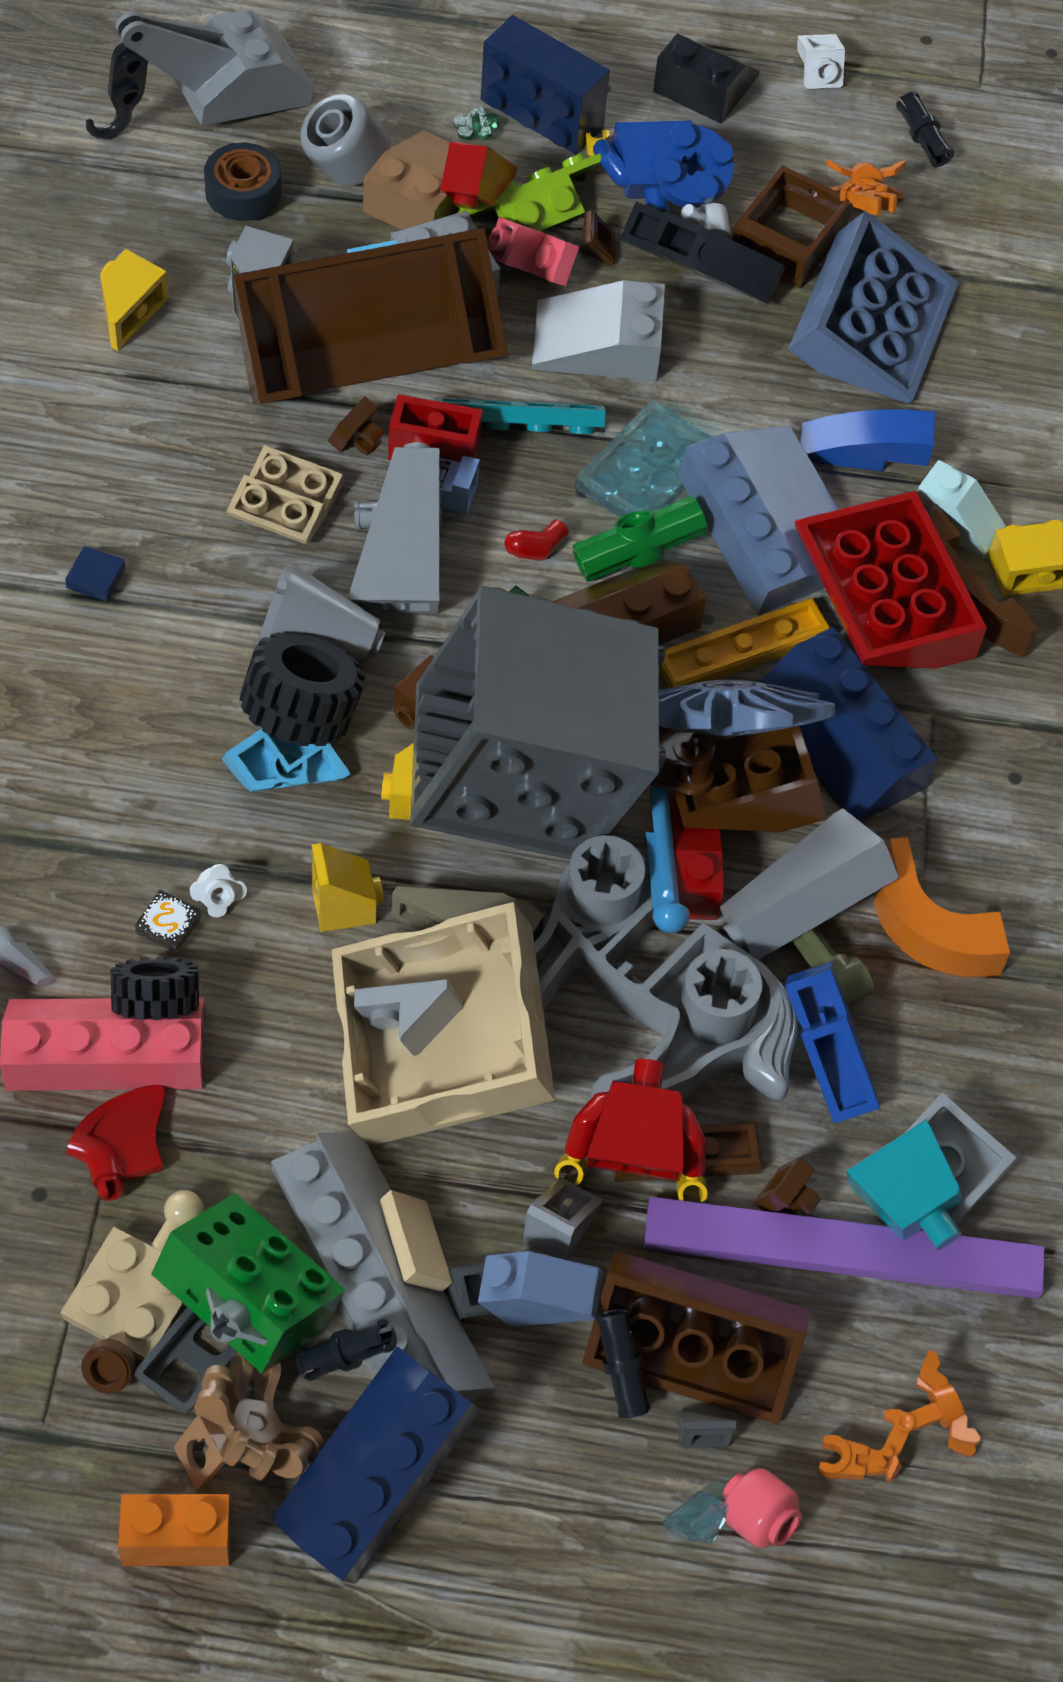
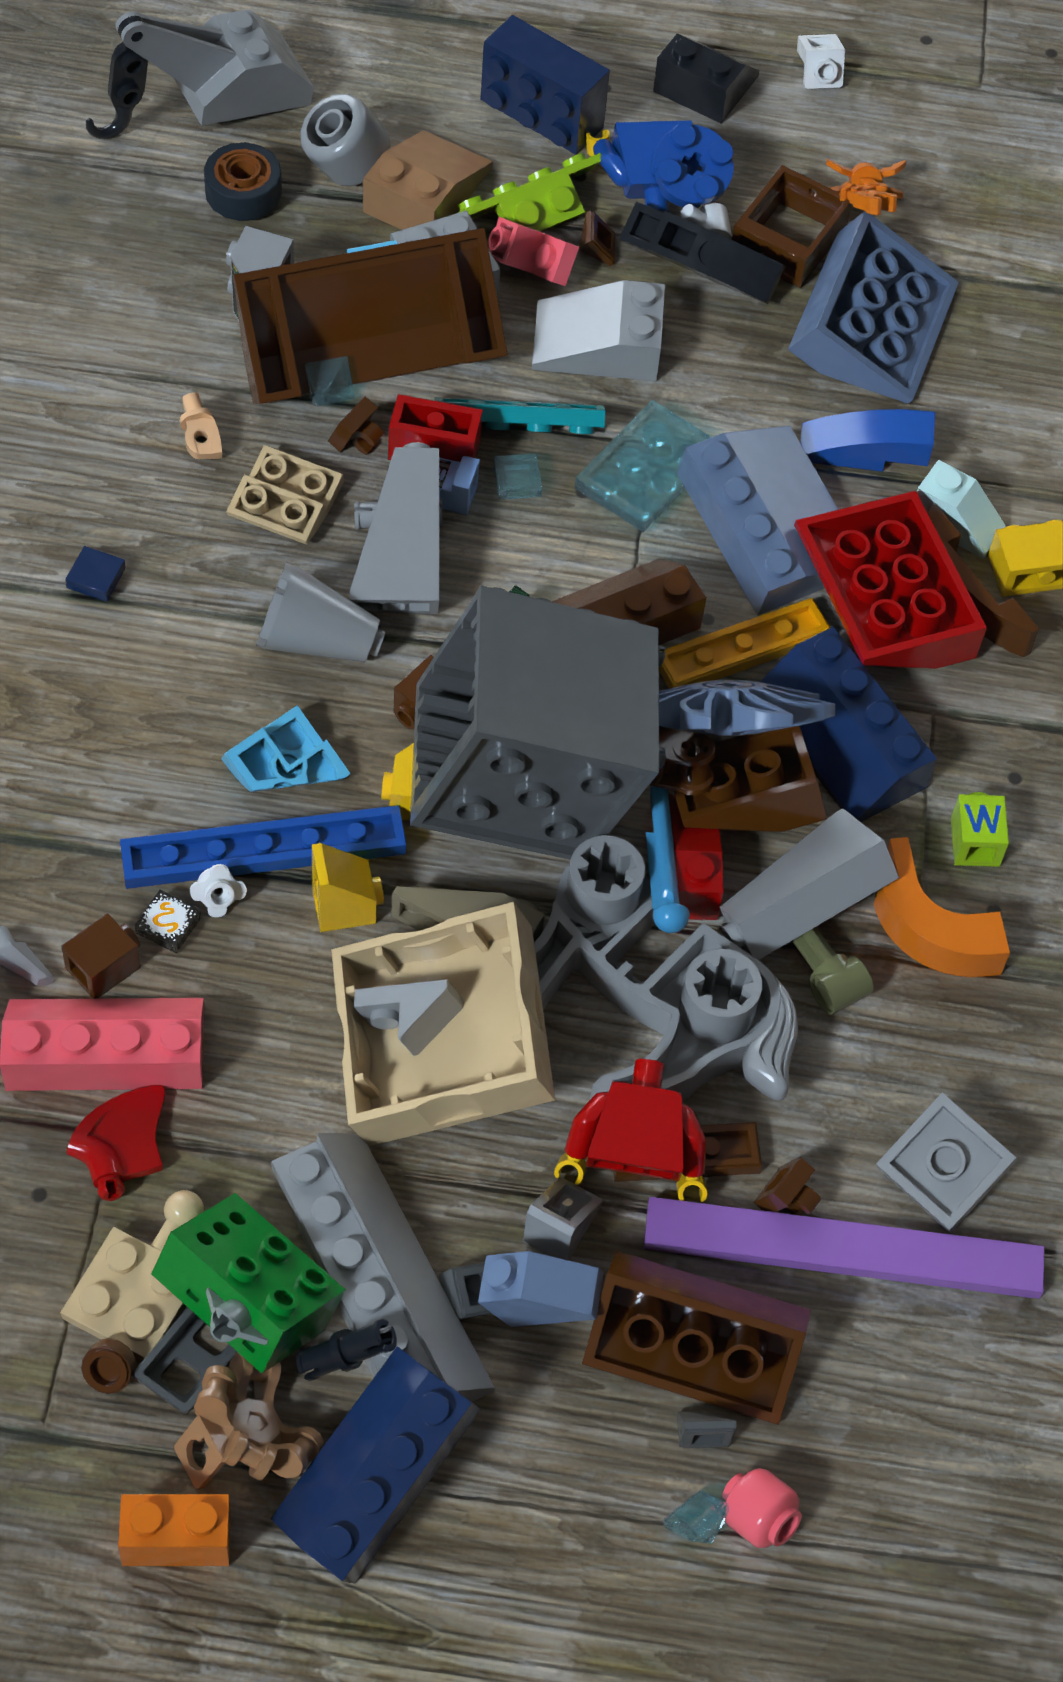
yellow slope [100,249,168,351] -> none
black tyre [110,957,199,1020] -> none
black tyre [239,632,365,747] -> none
tan tile [379,1190,453,1292] -> none
red slope [440,142,517,210] -> none
clear green plant [453,107,499,140] -> none
red arm [504,519,569,561] -> none
green piece [572,496,707,582] -> none
black pin [596,1308,651,1418] -> none
blue slope [785,961,880,1124] -> none
orange piece [818,1350,981,1483] -> none
teal torso [846,1120,962,1250] -> none
black pin [896,91,954,168] -> none
none -> reddish brown brick [61,913,141,999]
none -> blue plate [120,805,406,889]
none -> light nougat piece [179,392,222,459]
none -> clear light blue slope [305,356,355,406]
none -> clear light blue tile [493,453,542,500]
none -> lime brick [951,792,1009,867]

